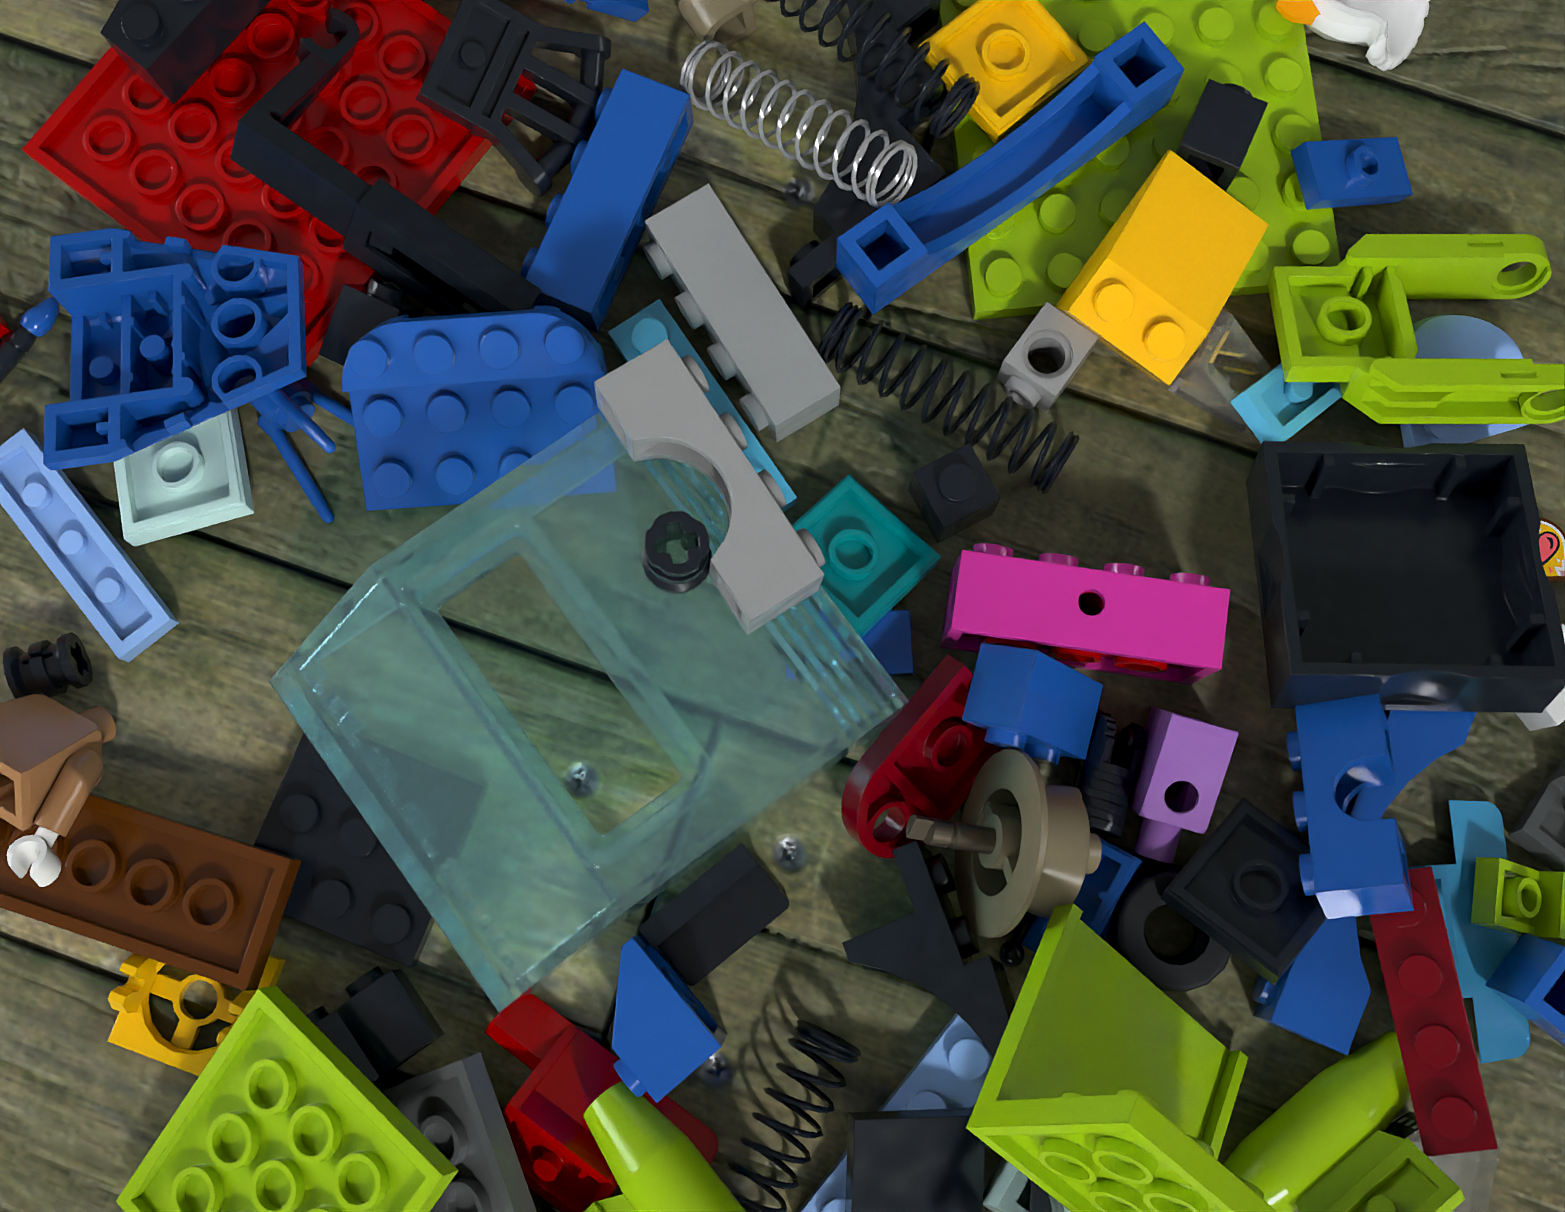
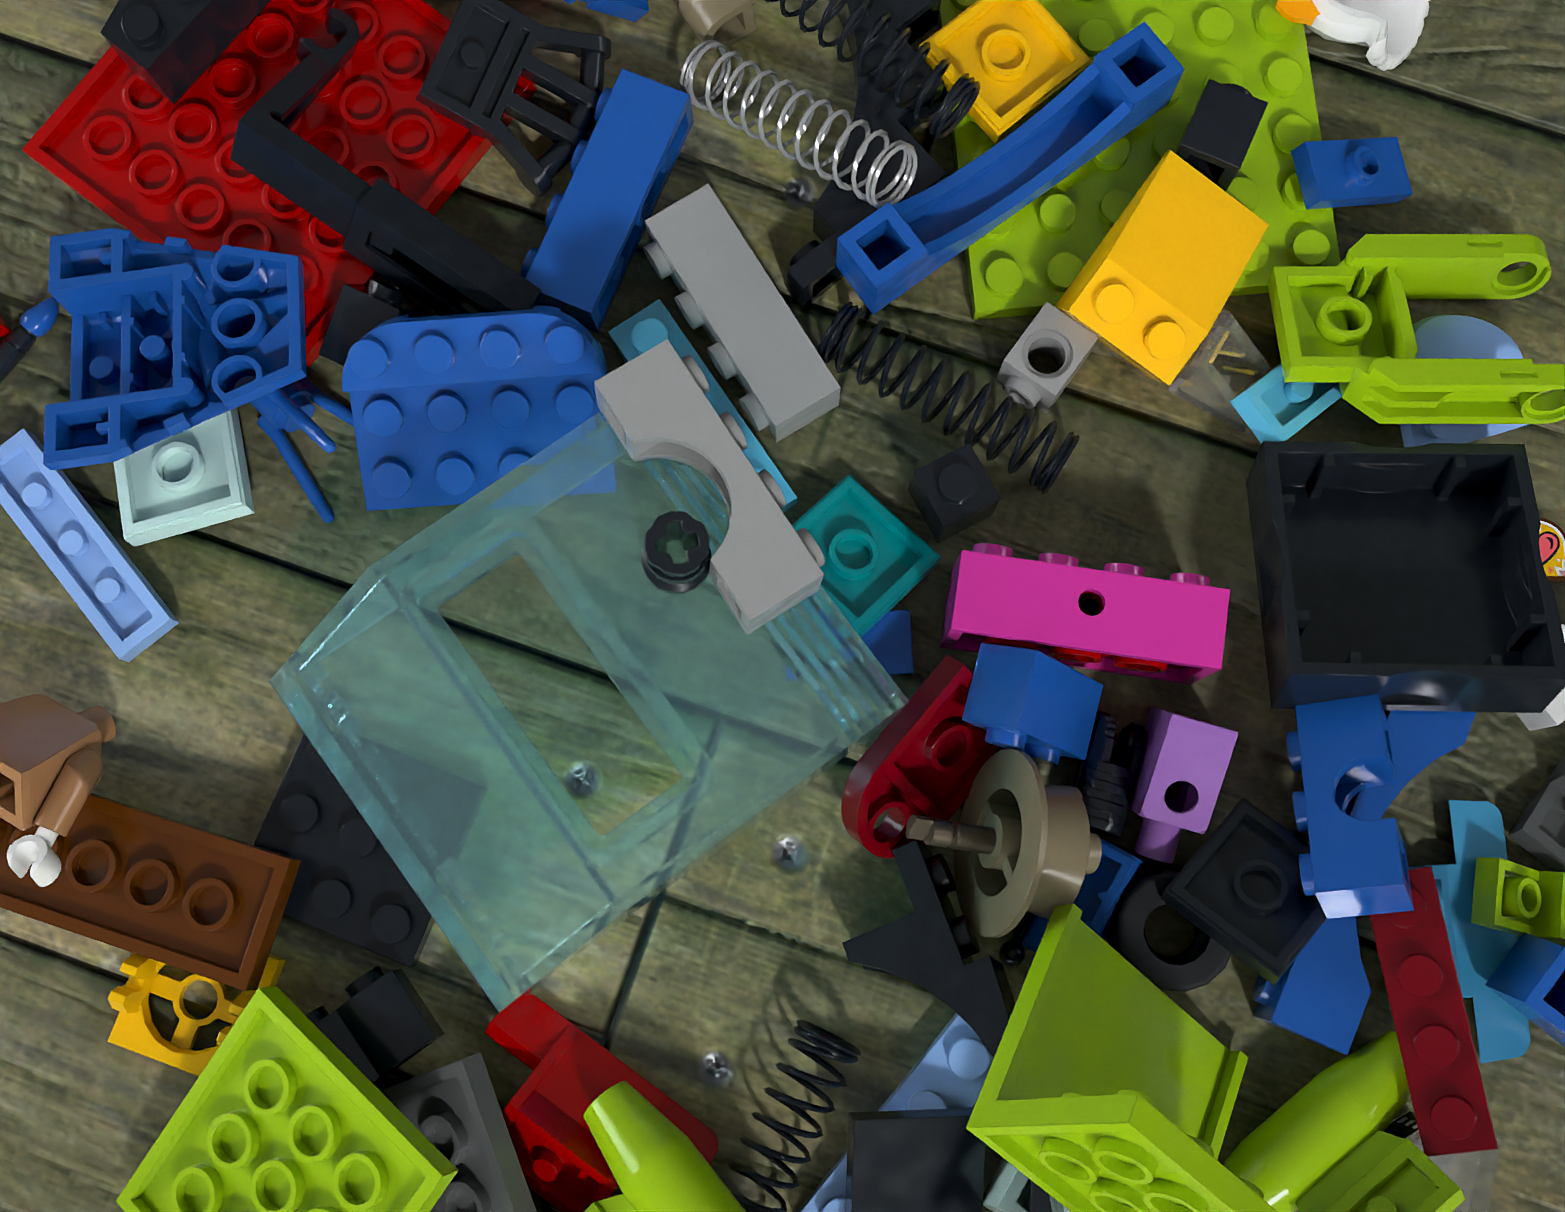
black bush [3,632,93,699] -> none
blue slope [612,934,727,1103] -> none
black panel [638,843,789,986] -> none

